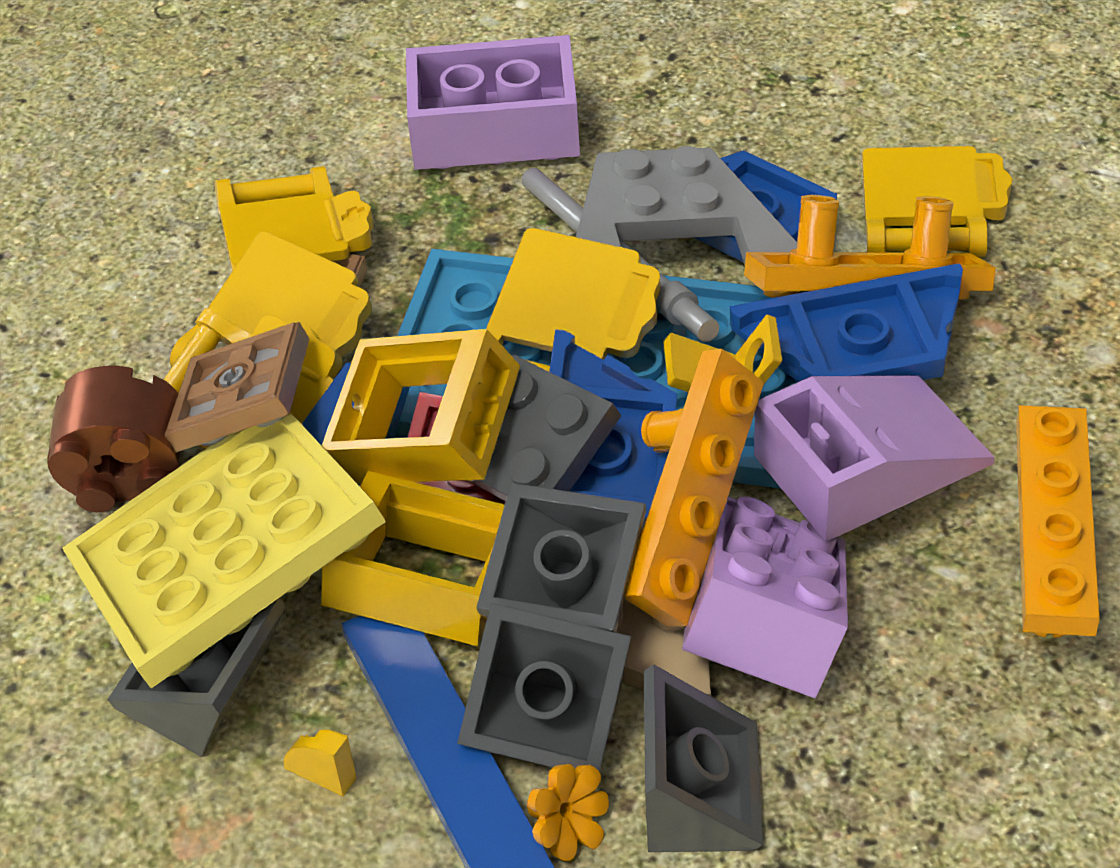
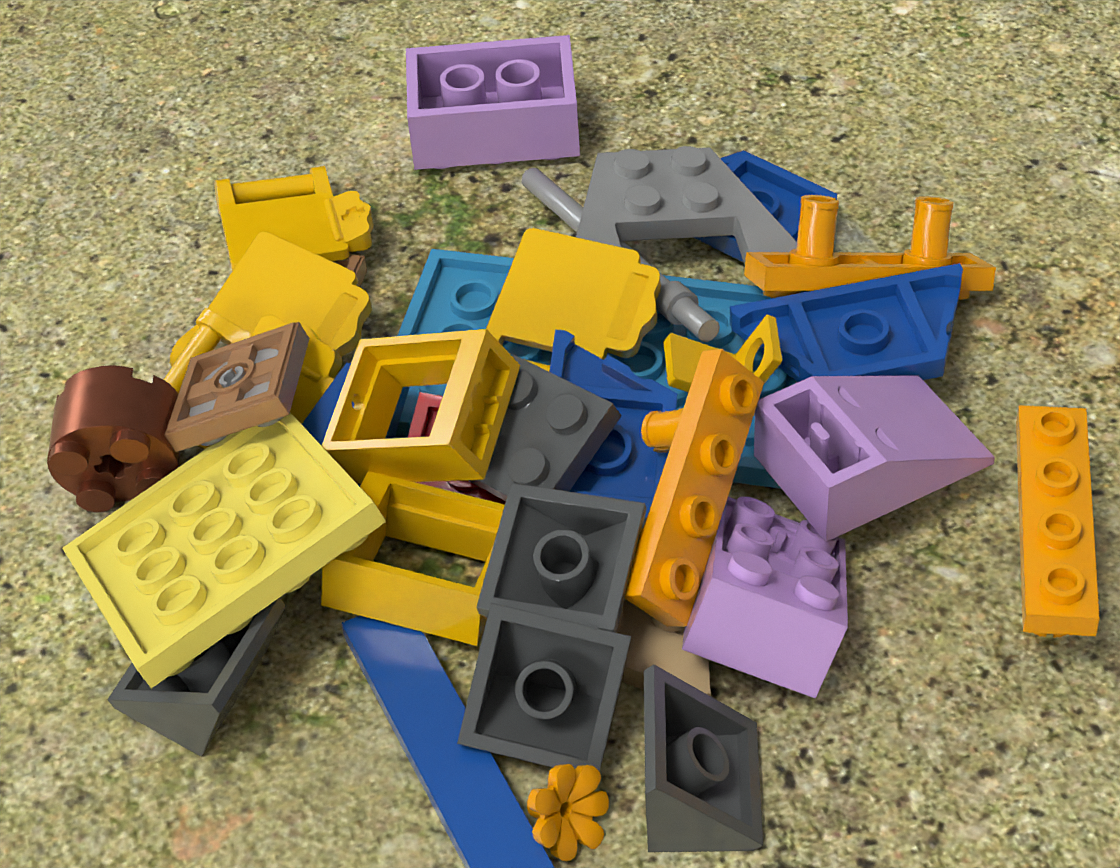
yellow tile [284,729,357,797] -> none
yellow piece [862,146,1013,257] -> none

